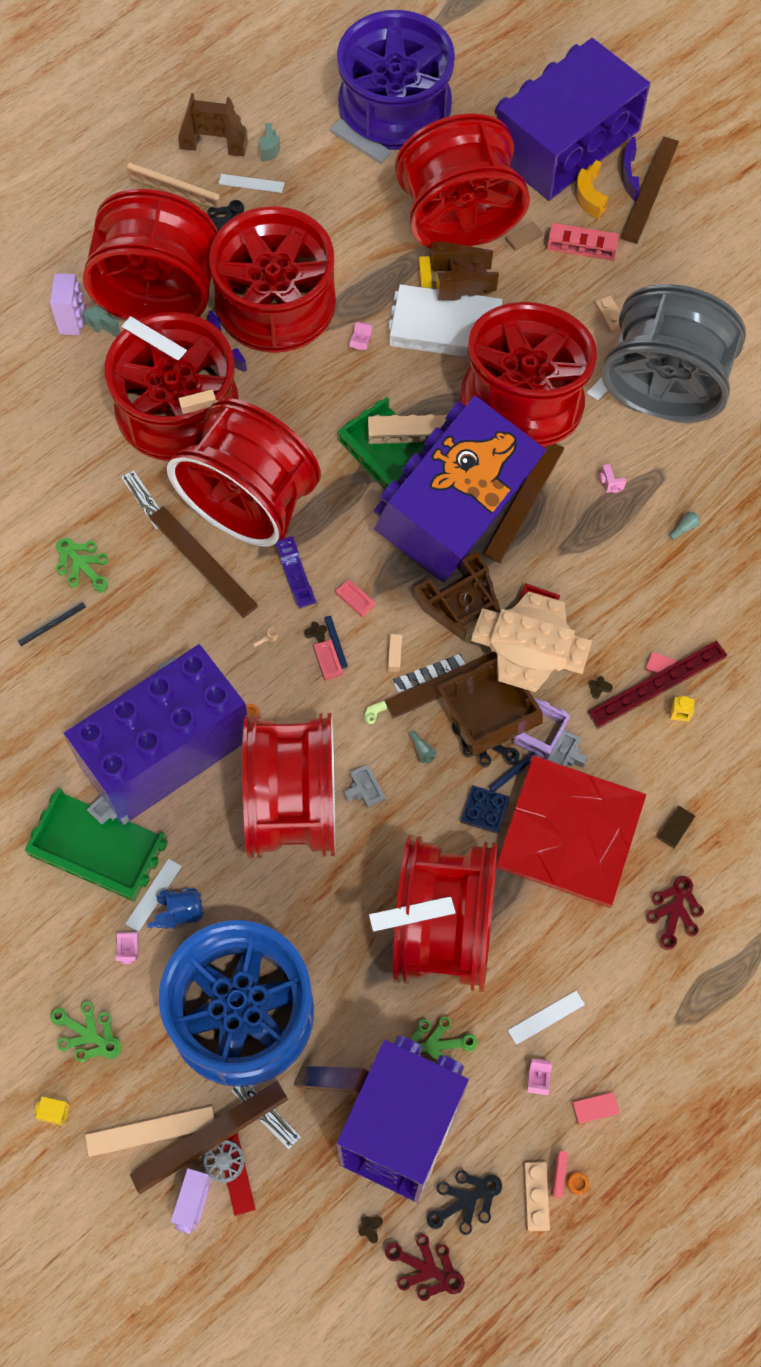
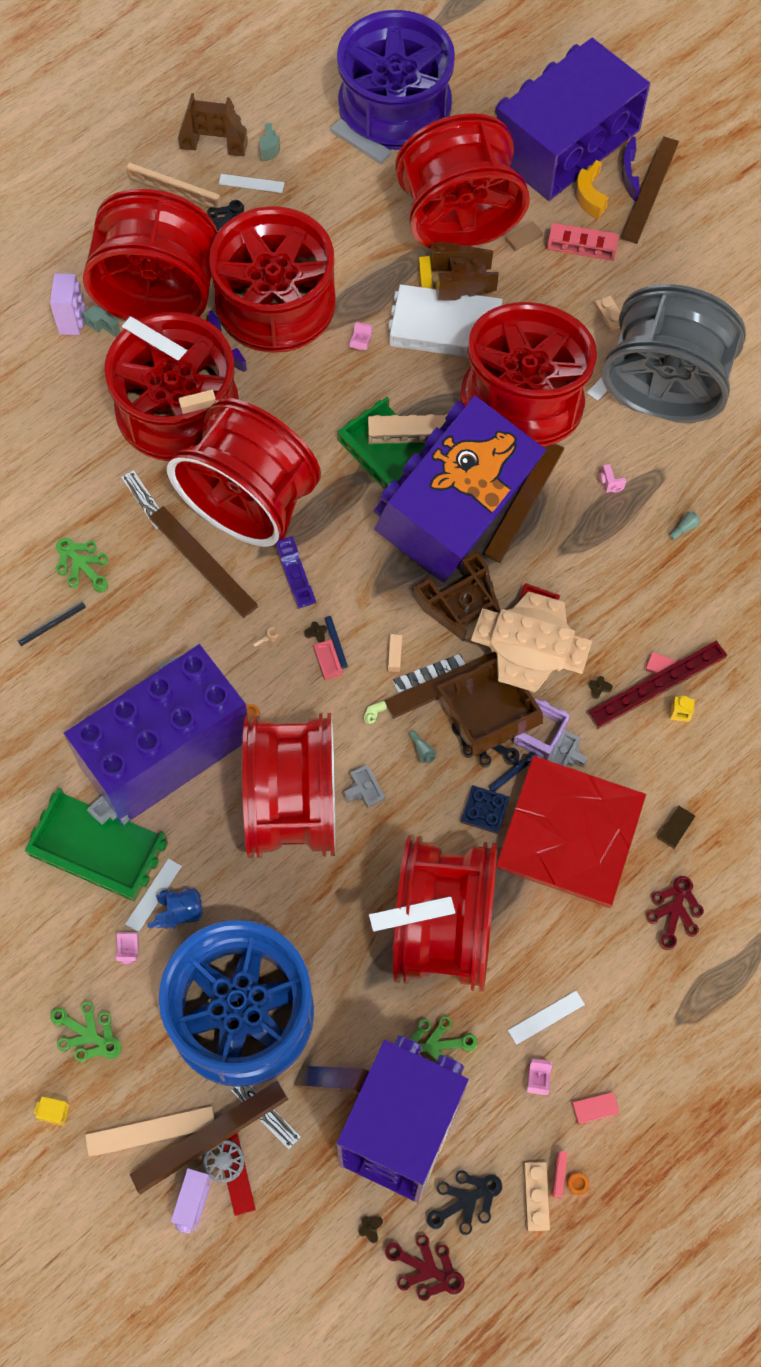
coral tile [336,579,375,617] -> none

